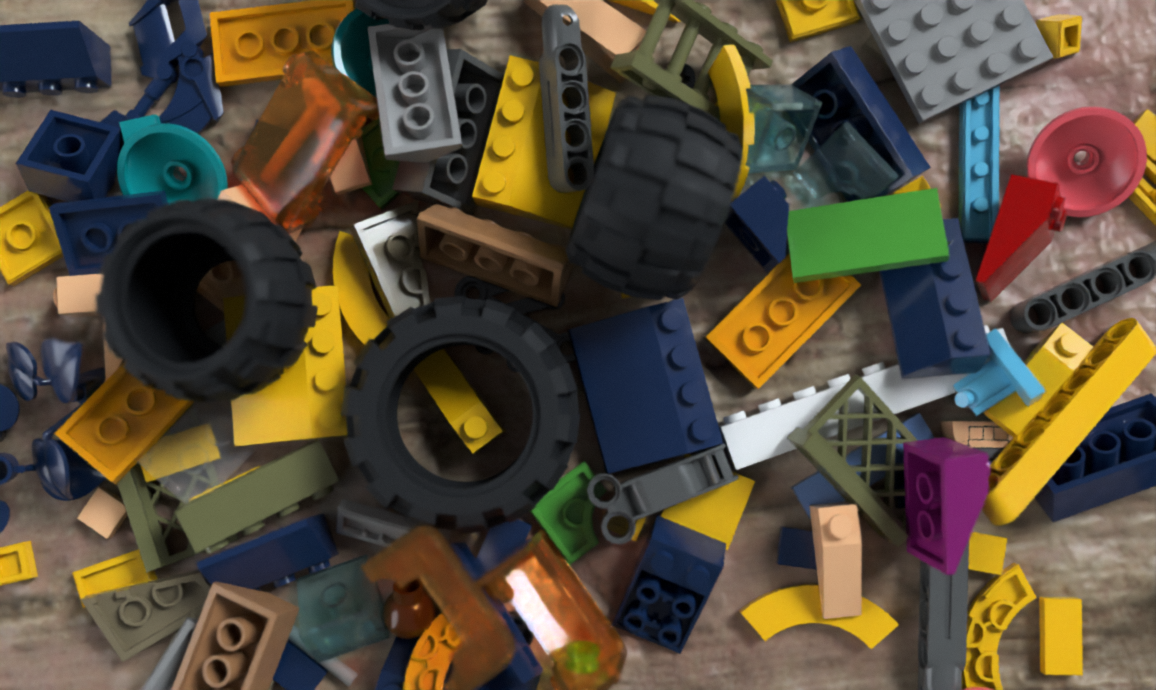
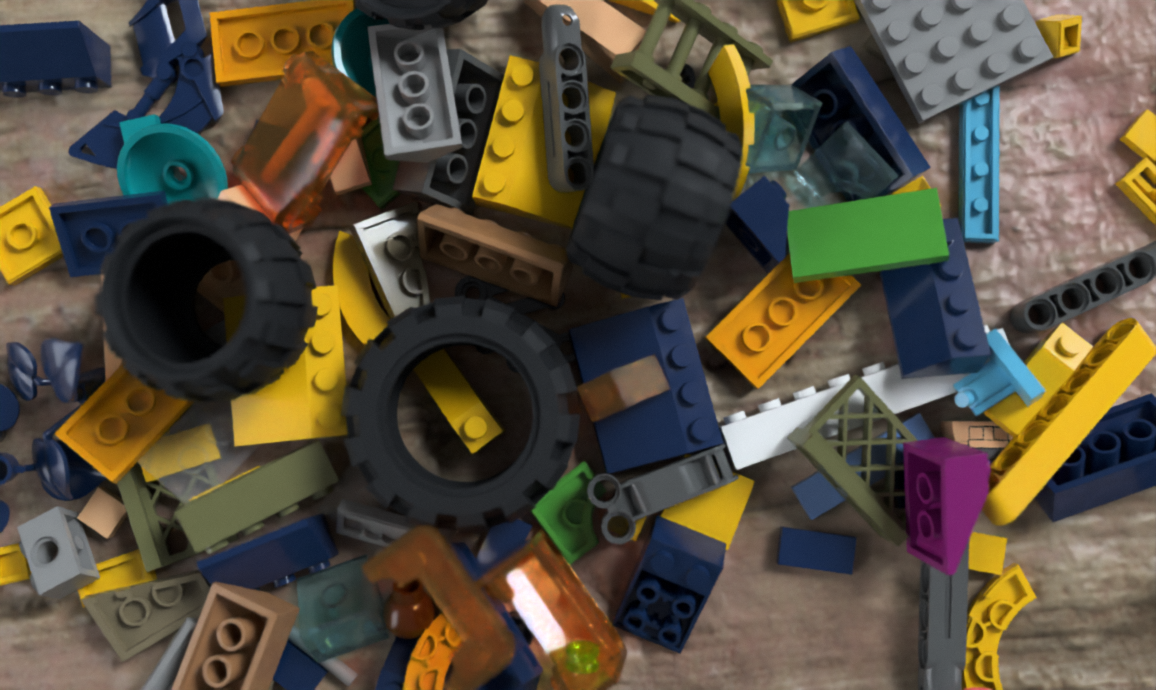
dark blue slope [16,109,122,202] -> none
light nougat brick [53,274,102,317] -> none
yellow tile [739,584,899,649] -> none
light nougat slope [809,501,862,619] -> none
red slope [976,174,1067,302] -> none
coral dish [1027,107,1147,217] -> none
yellow tile [1039,597,1083,676] -> none
none -> light grey brick [17,506,100,599]
none -> clear orange slope [577,354,671,423]

